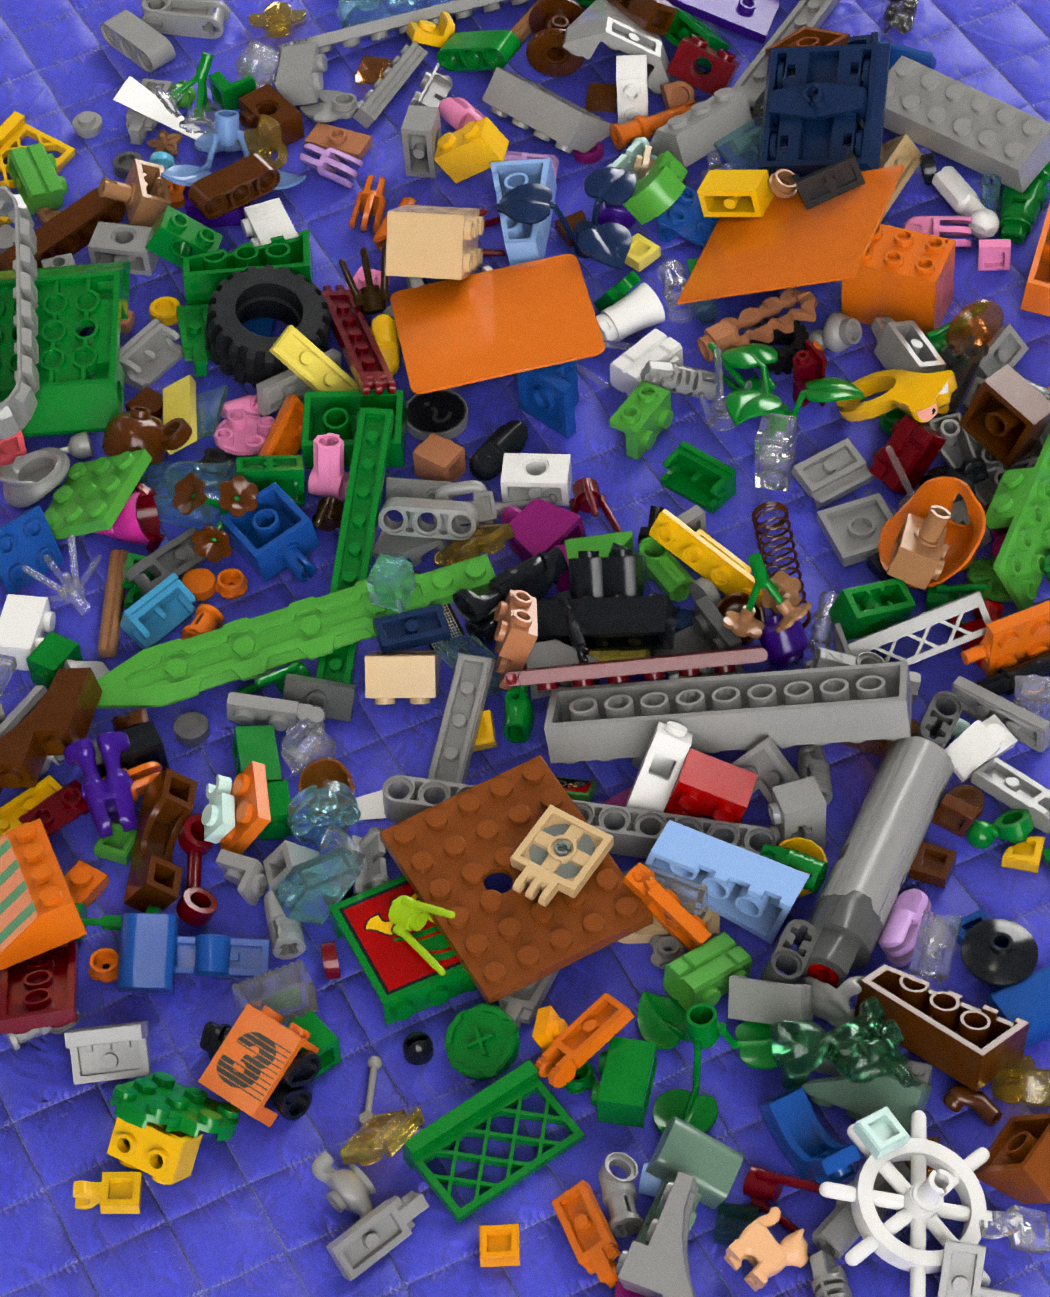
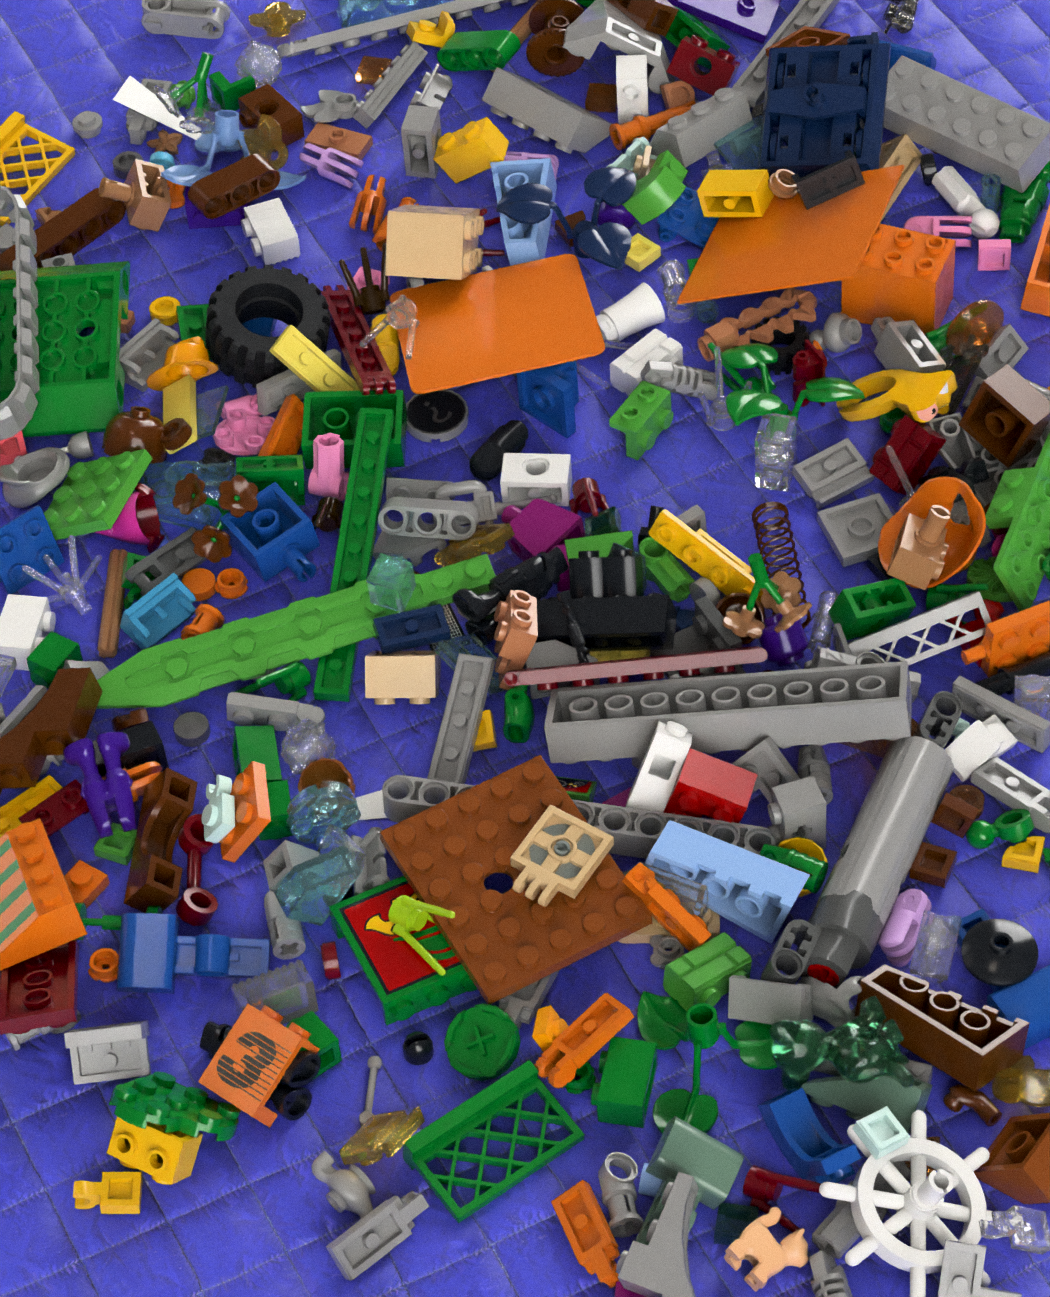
bright green brick [7,143,68,215] -> none
light grey brick [88,221,160,276] -> none
light grey beam [100,10,176,73] -> none
reddish brown tile [125,386,163,418] -> none
green brick [145,205,223,269] -> none
green wedge [183,230,313,305] -> none
light grey bracket [215,849,268,906] -> none
light grey brick [275,42,327,106] -> none
dark grey plate [283,673,357,722] -> none
nougat brick [412,432,467,483] -> none
bright pink arm [438,97,485,131] -> none
light orange tile [479,1224,520,1267] -> none
magenta tile [573,142,604,164] -> none
green plate [593,271,641,312] -> none
green hinge [660,441,736,514] -> none
none -> light orange piece [146,336,218,391]
none -> clear plant [359,294,420,360]
none -> clear green plate [585,506,622,537]

